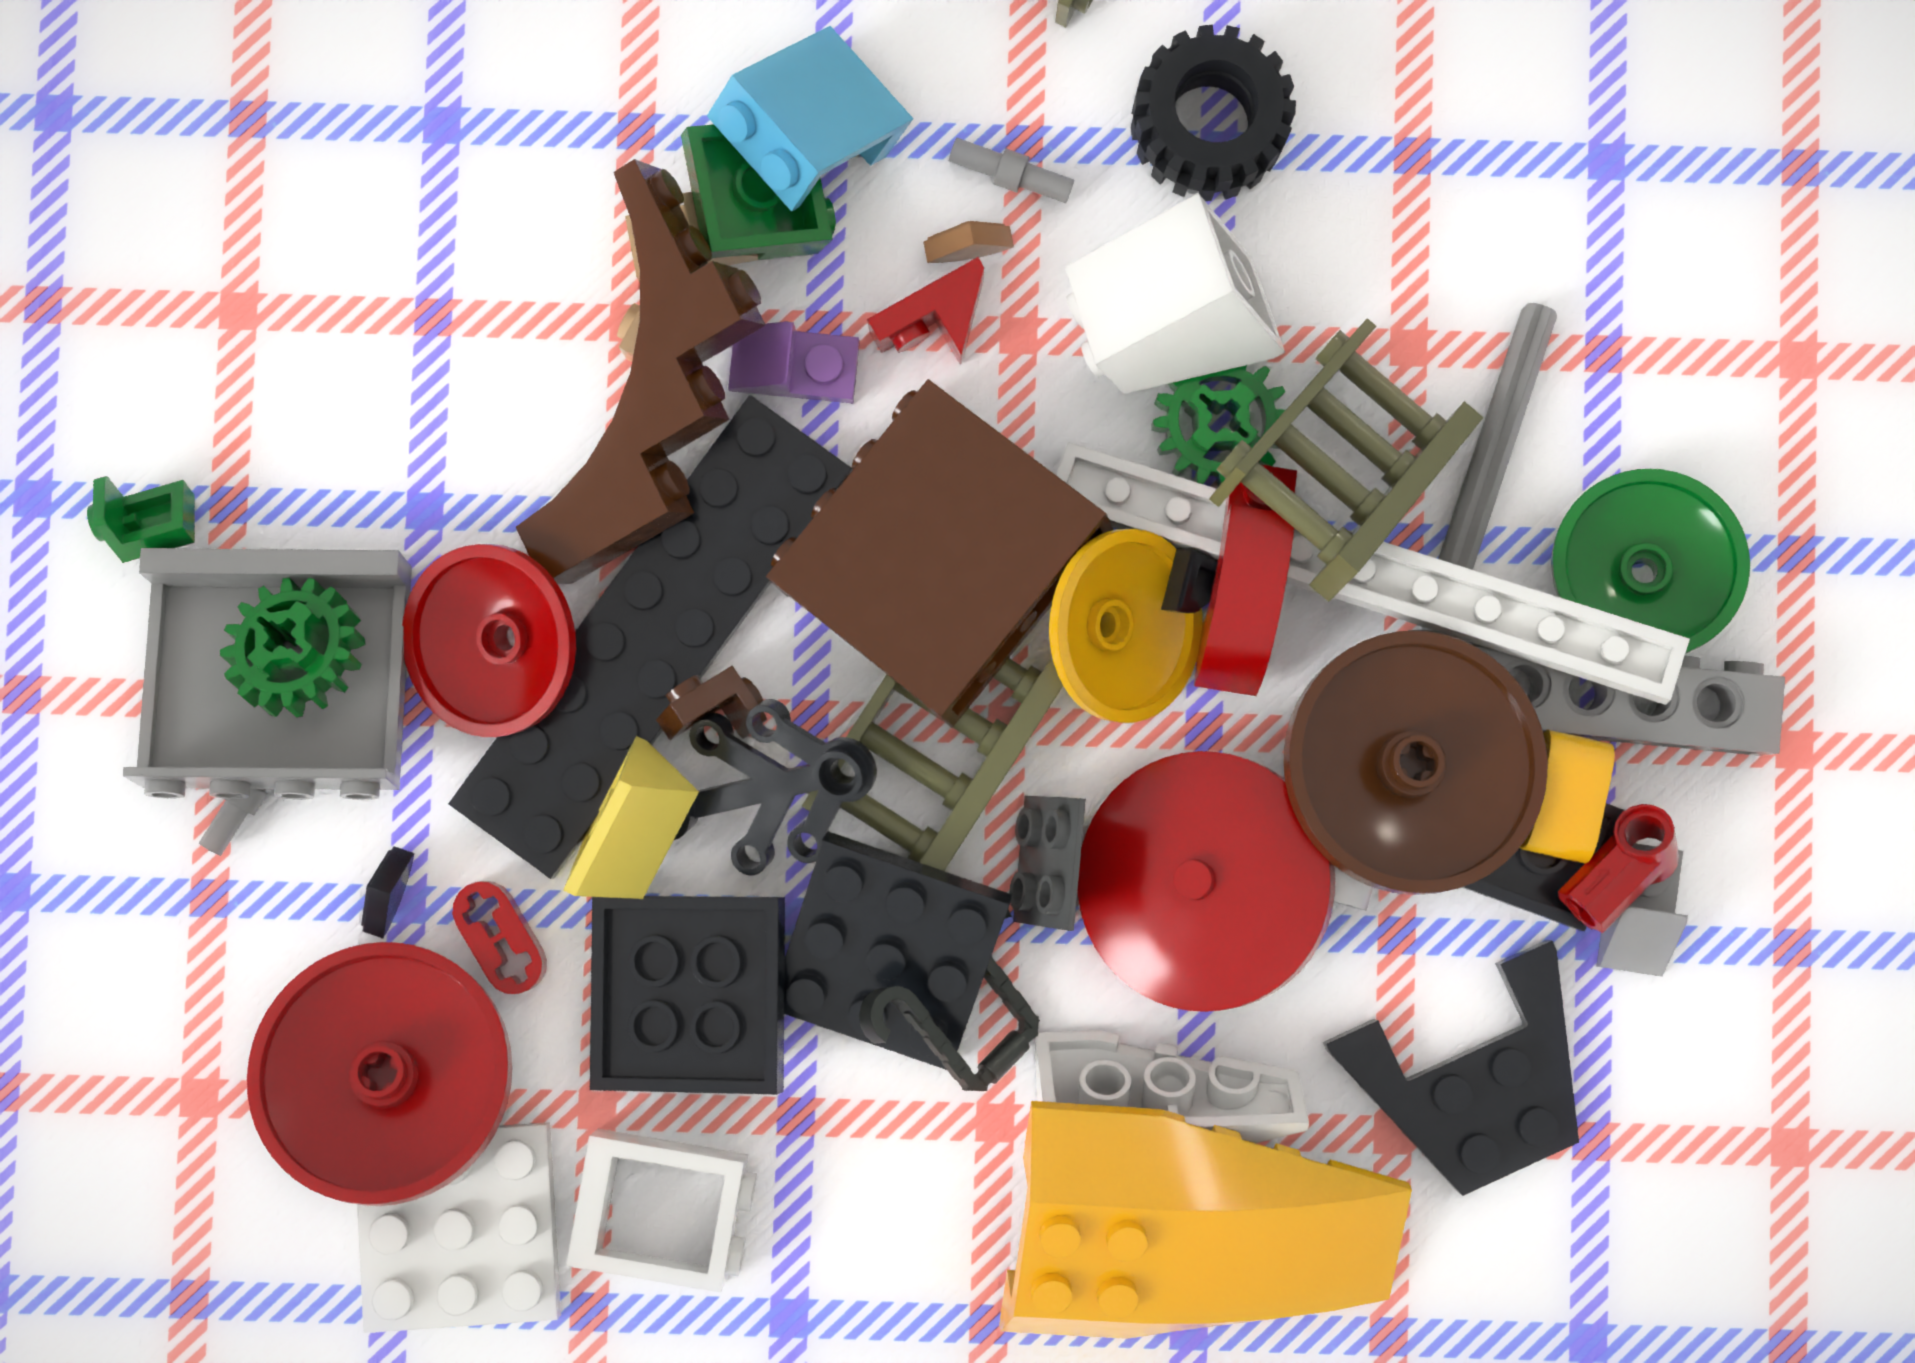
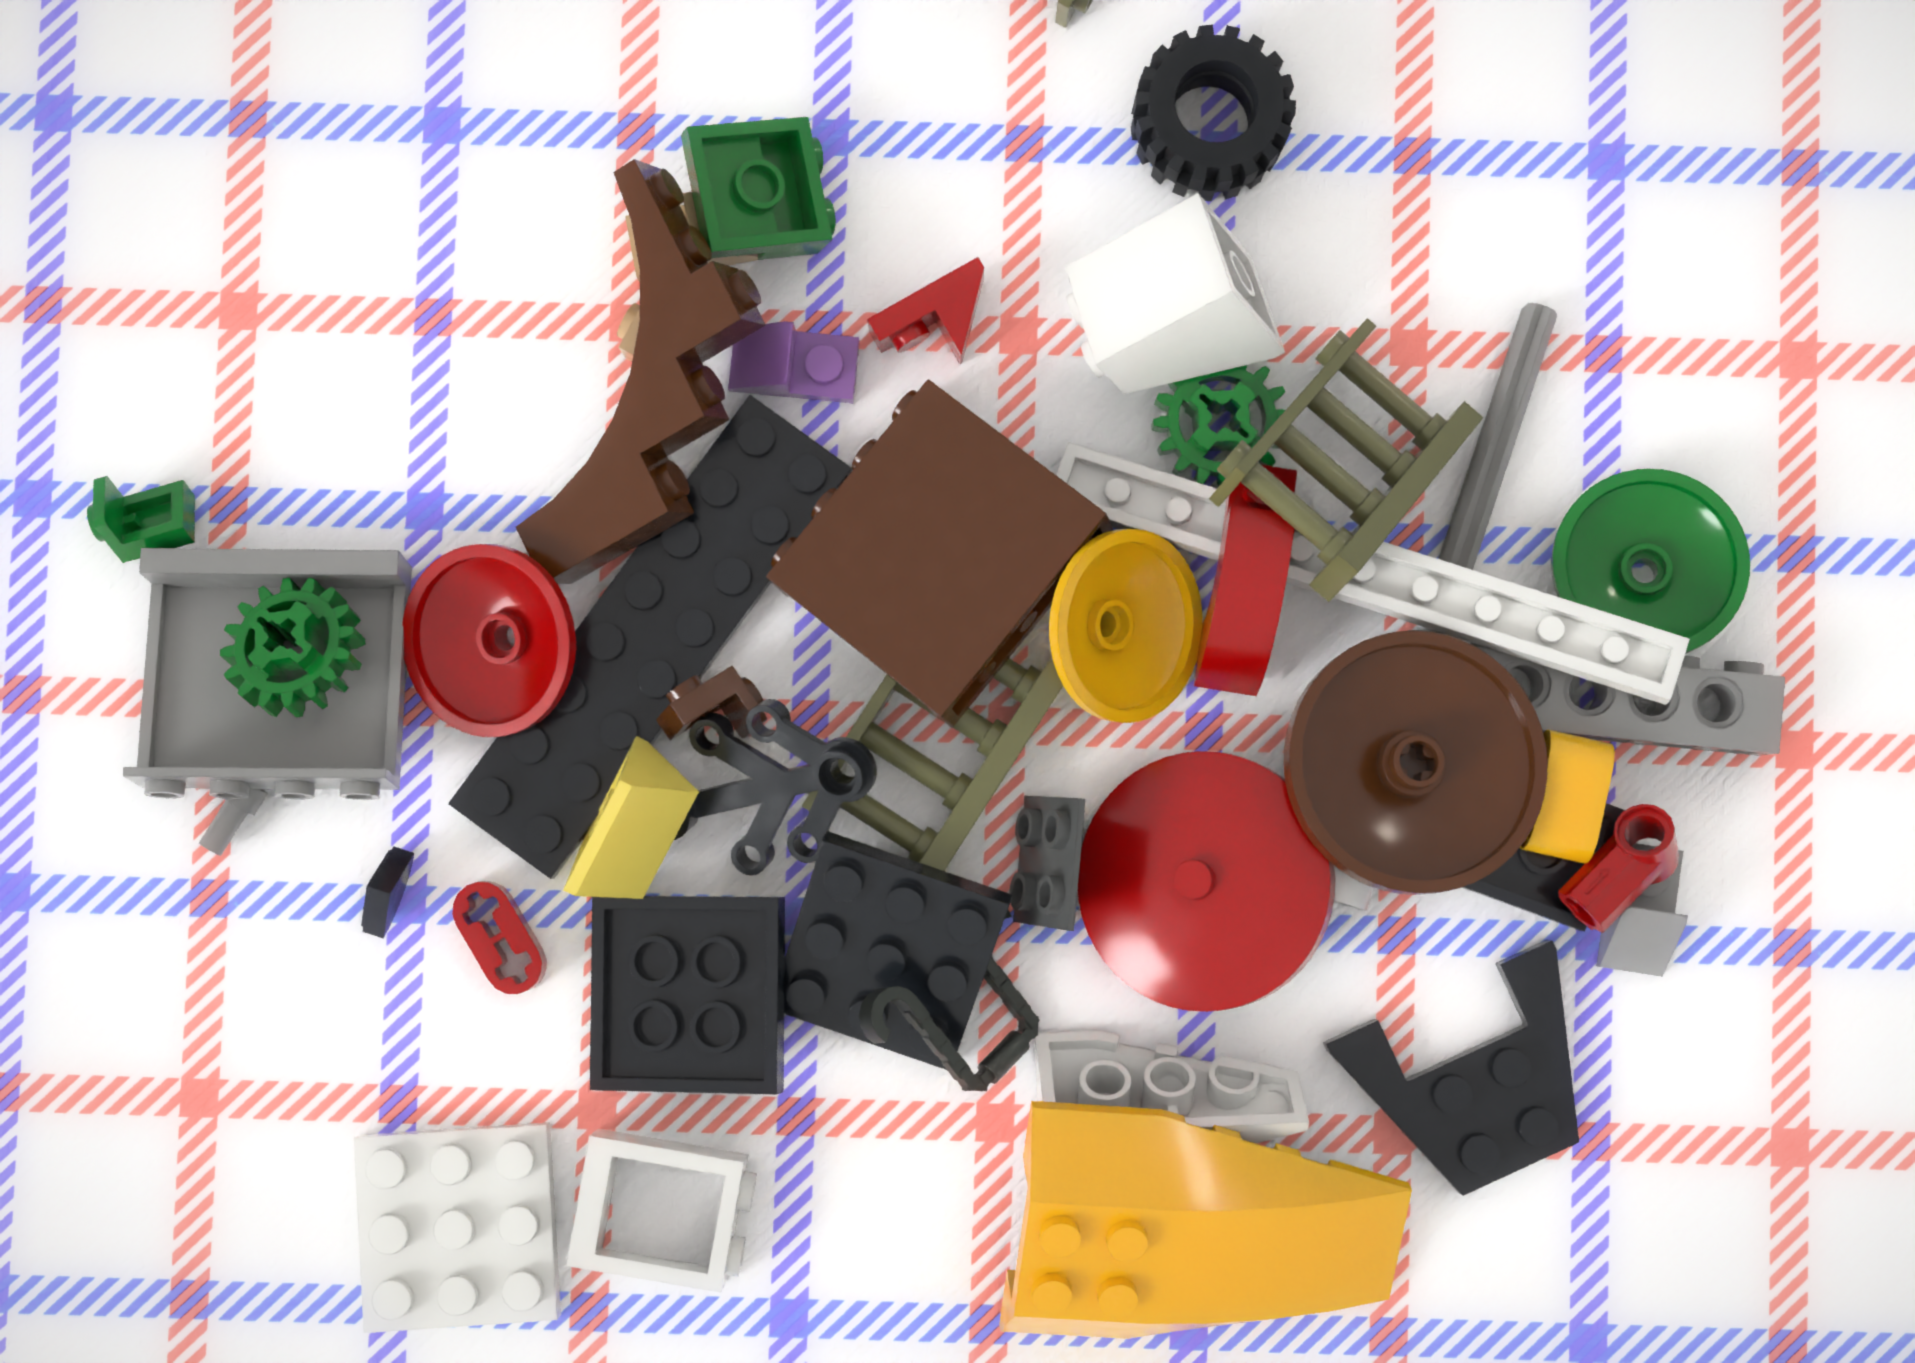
red dish [247,942,513,1206] -> none
medium azure panel [707,26,914,211] -> none
medium nougat tile [923,221,1014,263] -> none
light grey bar [948,137,1075,204] -> none
black tile [1161,548,1218,613] -> none

